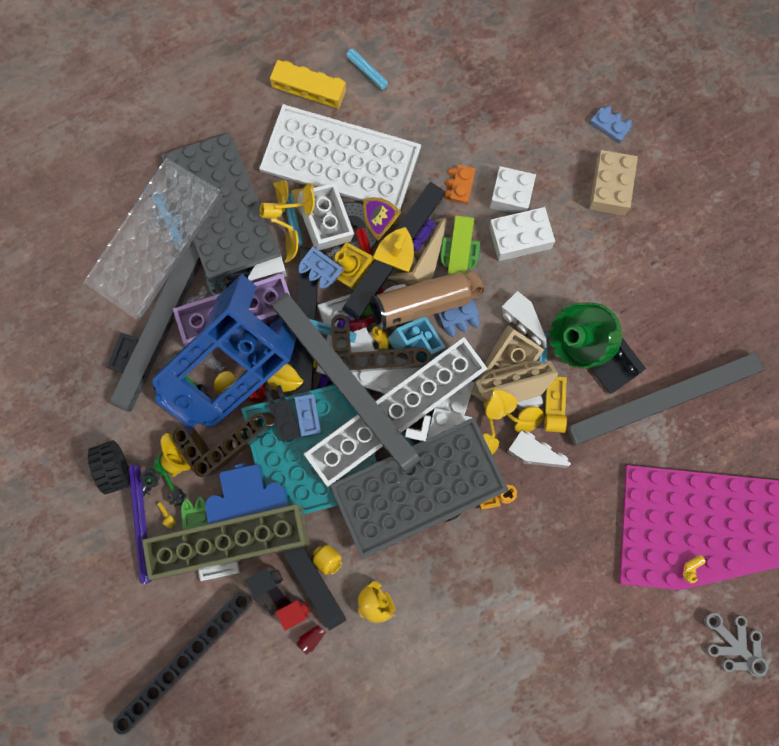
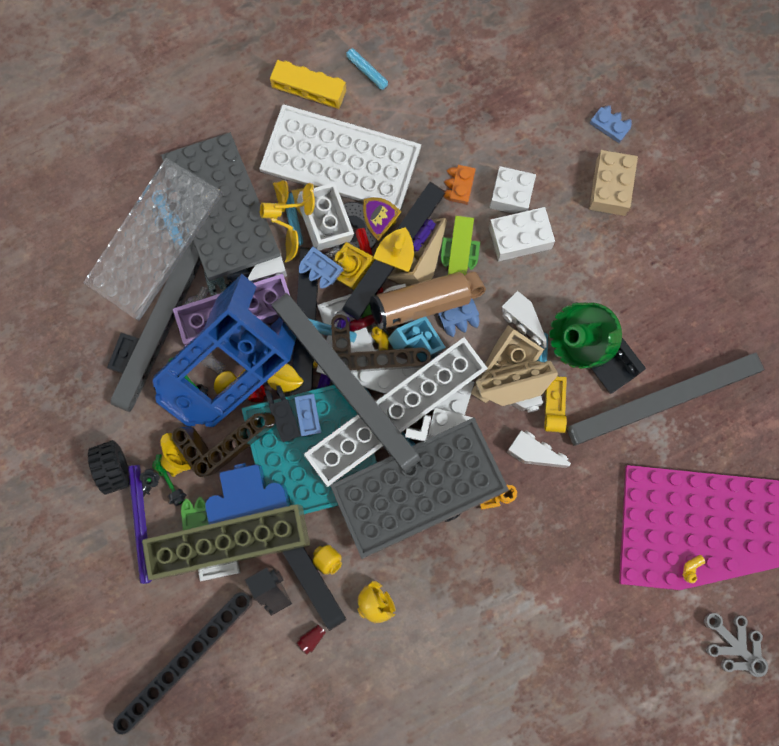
yellow hand [157,502,176,529] -> none
red brick [275,600,311,631] -> none
yellow plant [482,388,545,455] -> none

